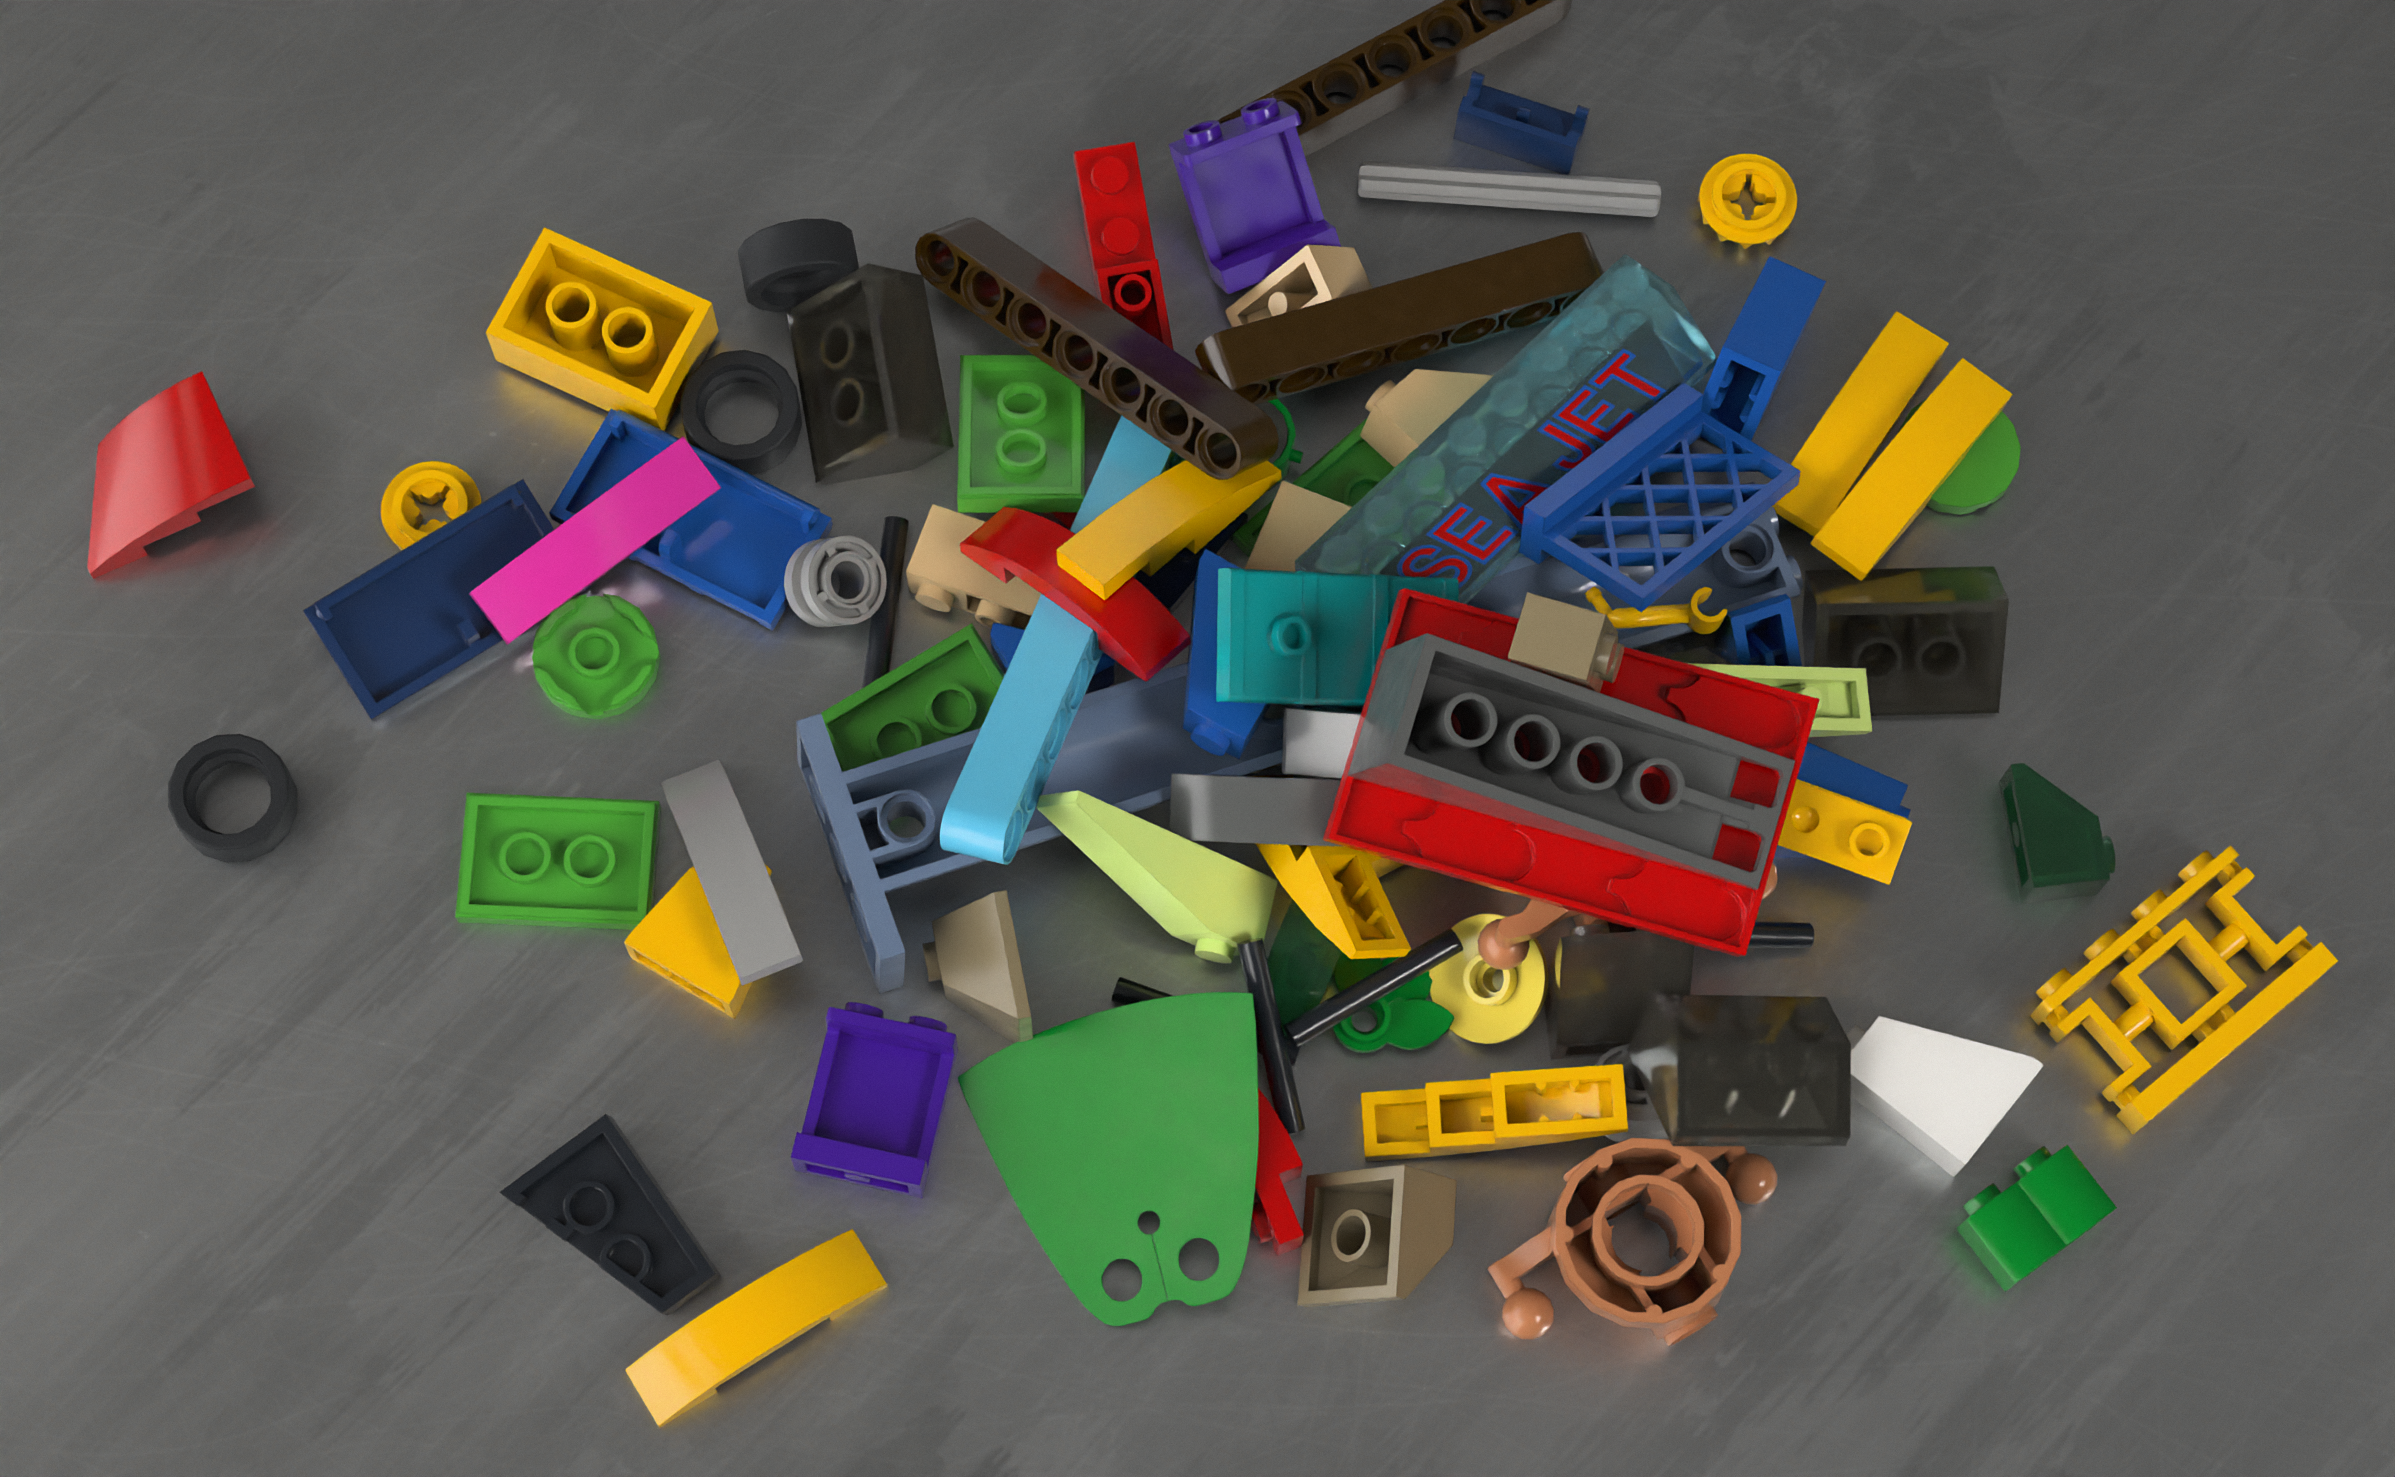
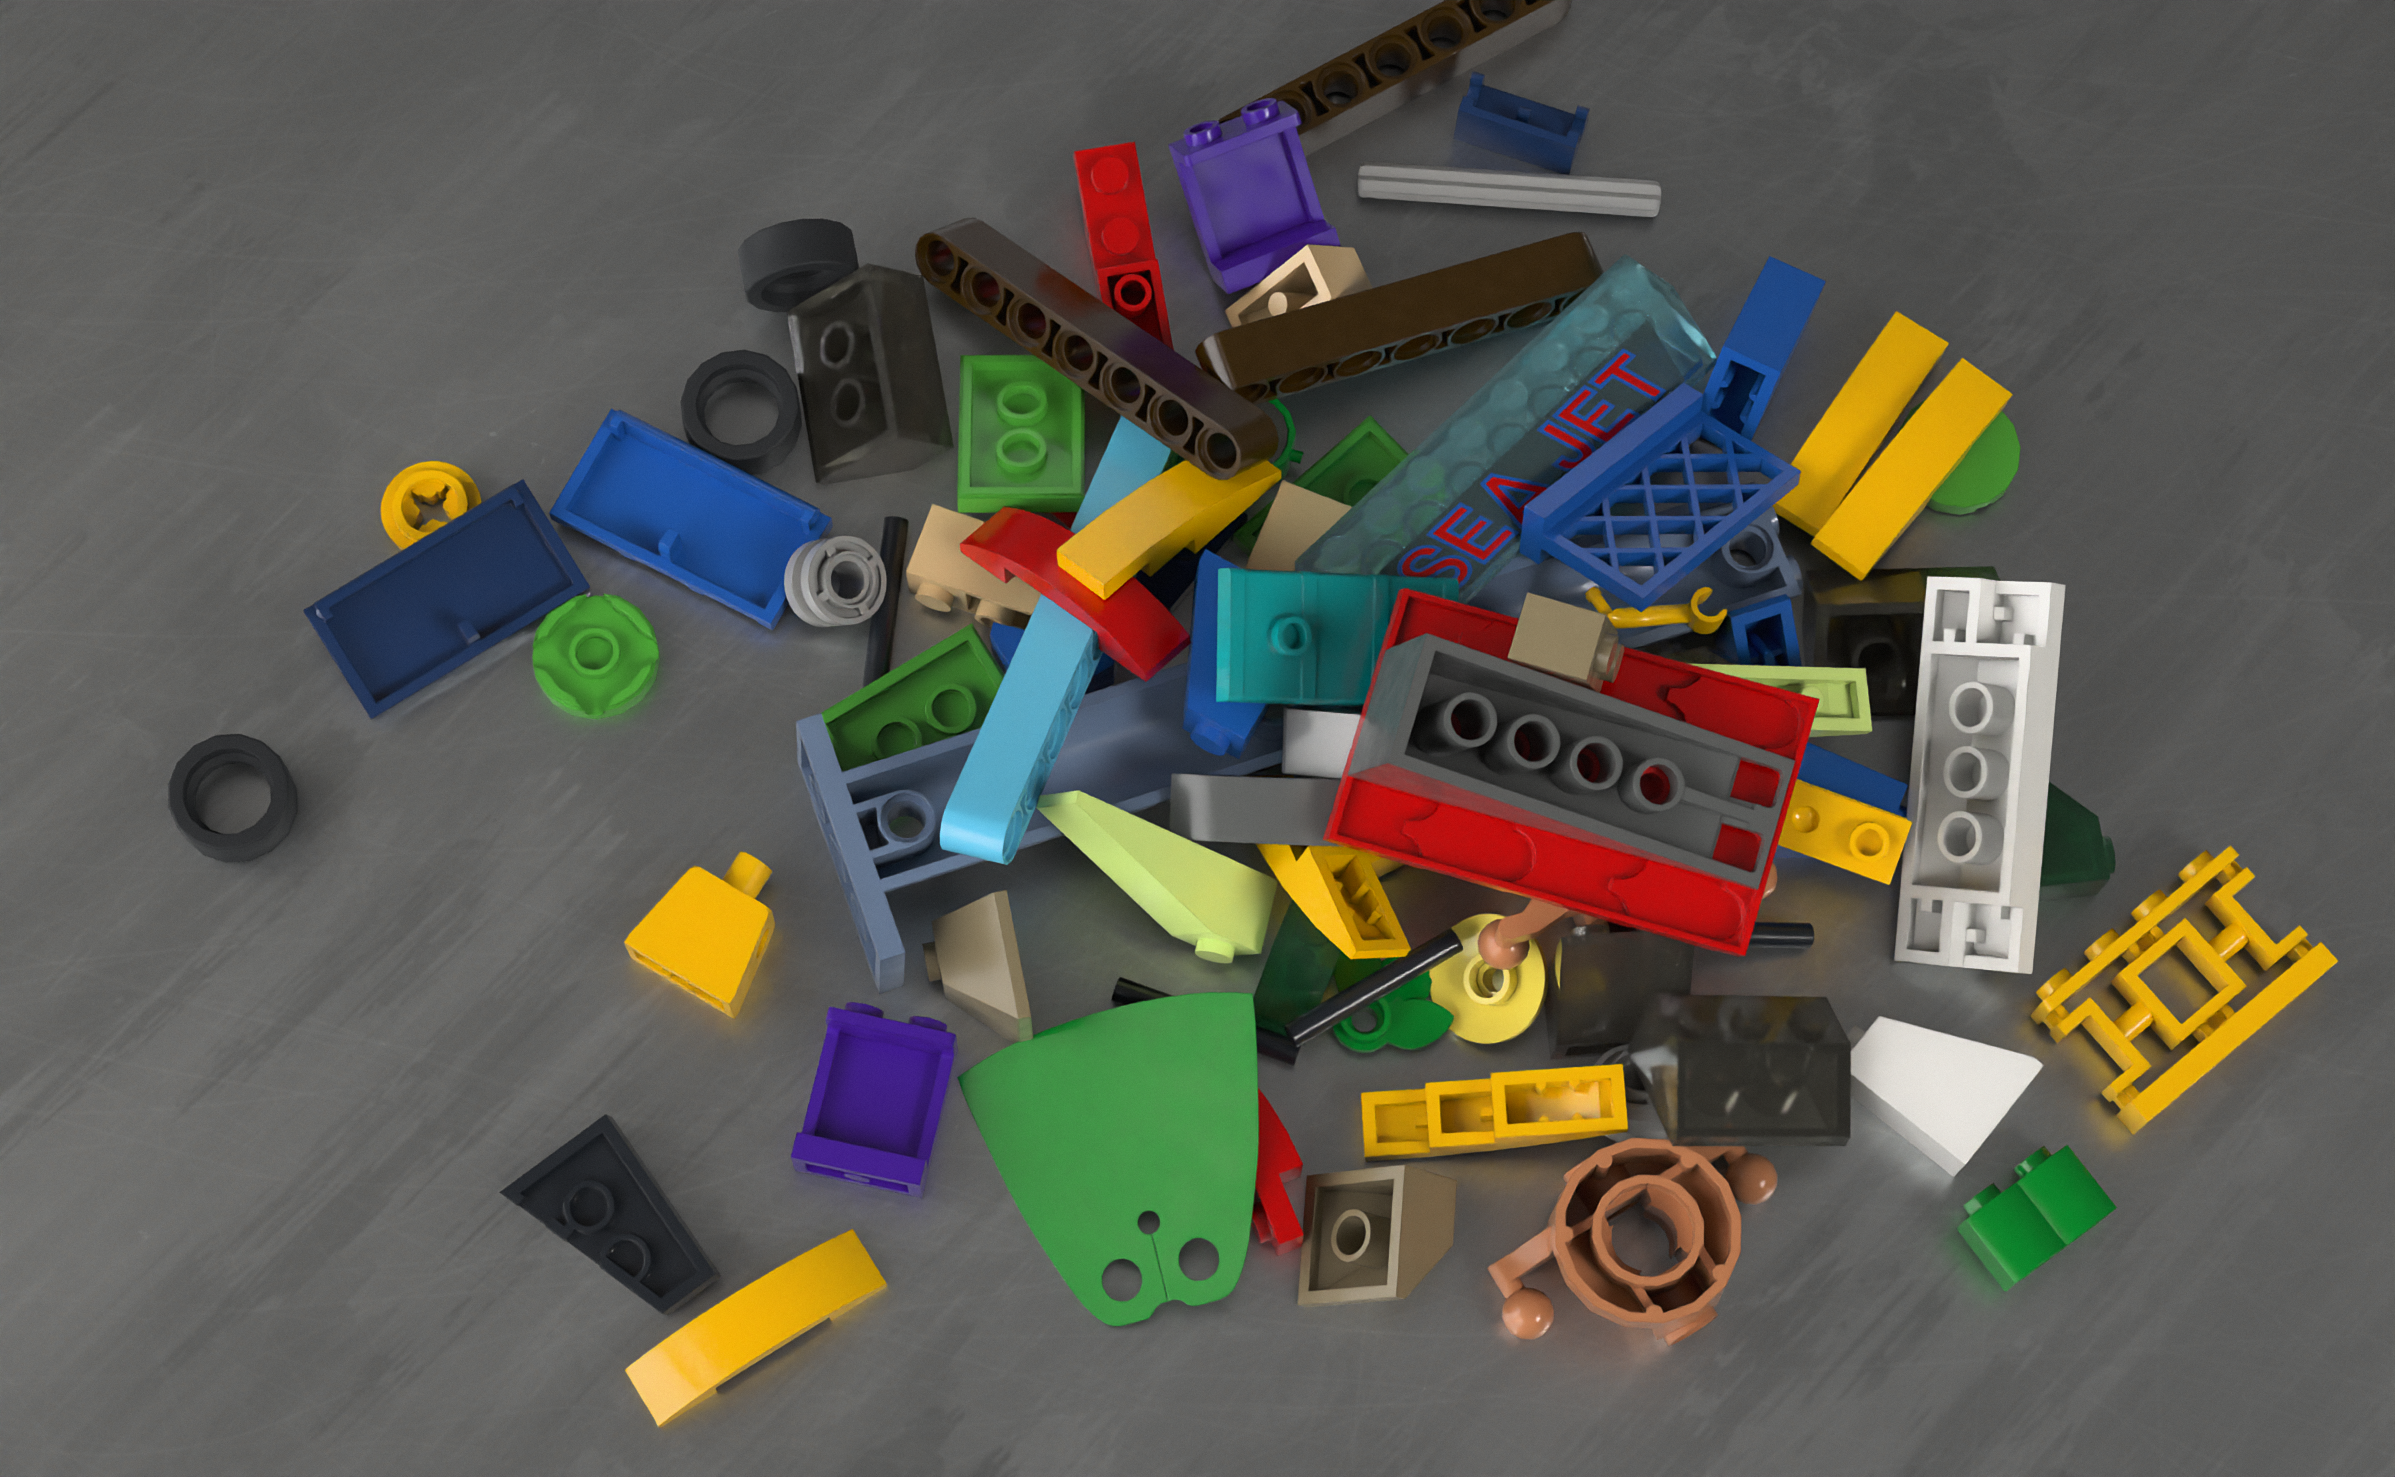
slope [87,371,255,579] -> none
bright green tile [455,793,661,930] -> none
dark pink slope [469,437,721,645] -> none
yellow brick [486,227,719,431] -> none
light grey slope [660,759,803,986] -> none
black bar [1237,938,1306,1134] -> none
tan slope [1360,369,1510,485] -> none
yellow gear [1698,154,1797,249] -> none
none -> white slope [1894,576,2066,974]

